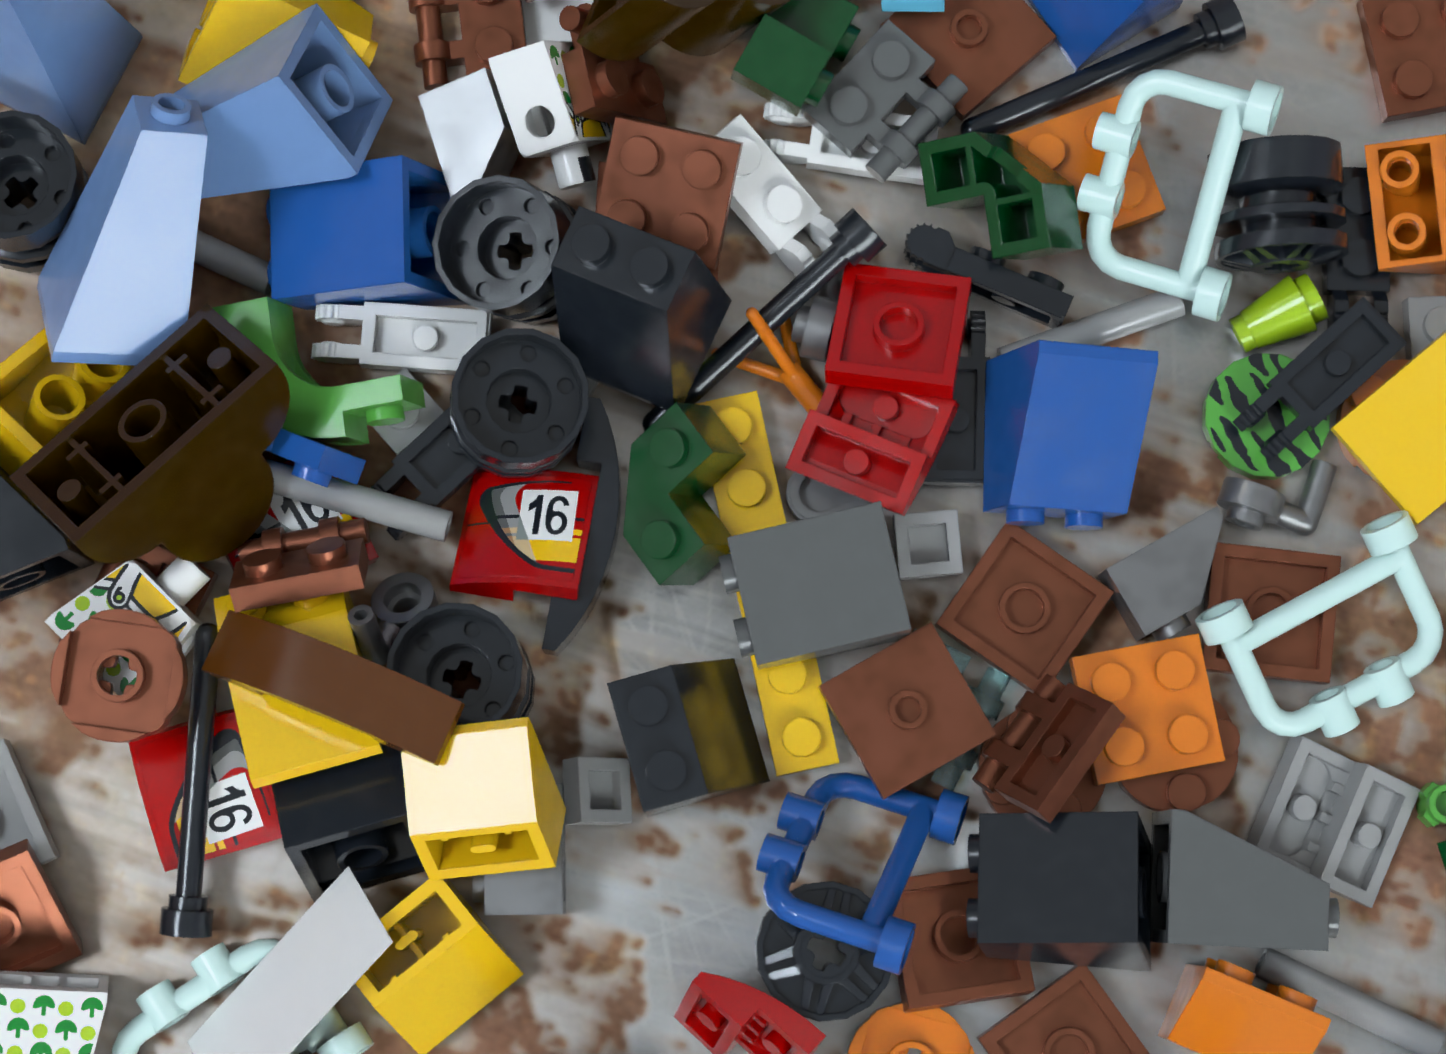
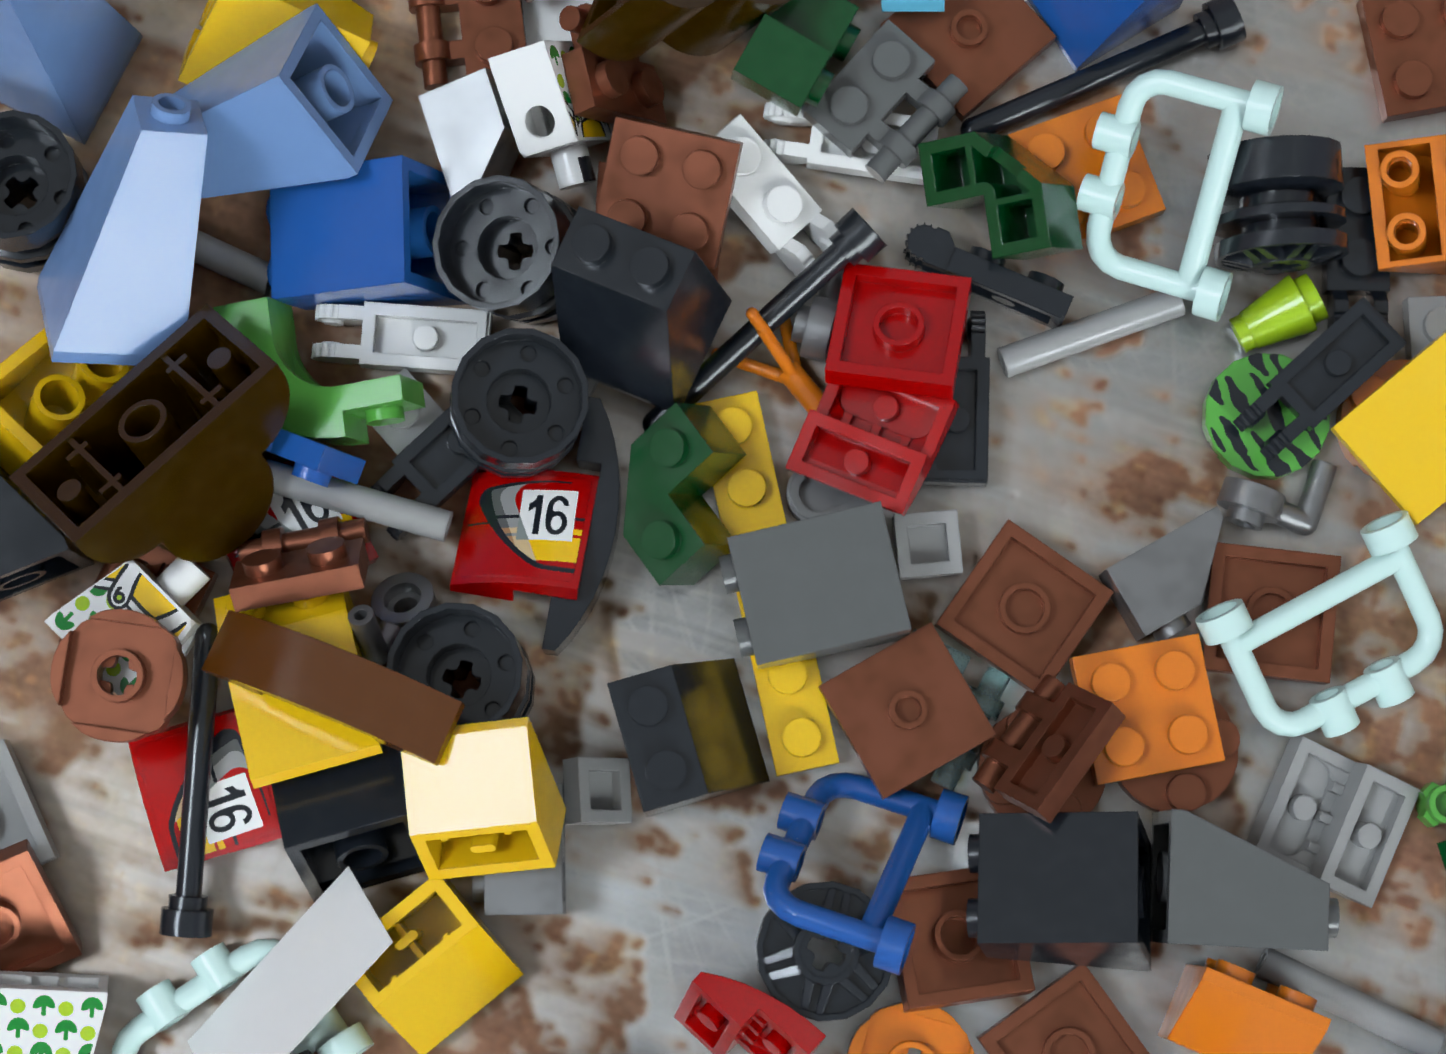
blue slope [983,340,1158,530] -> none

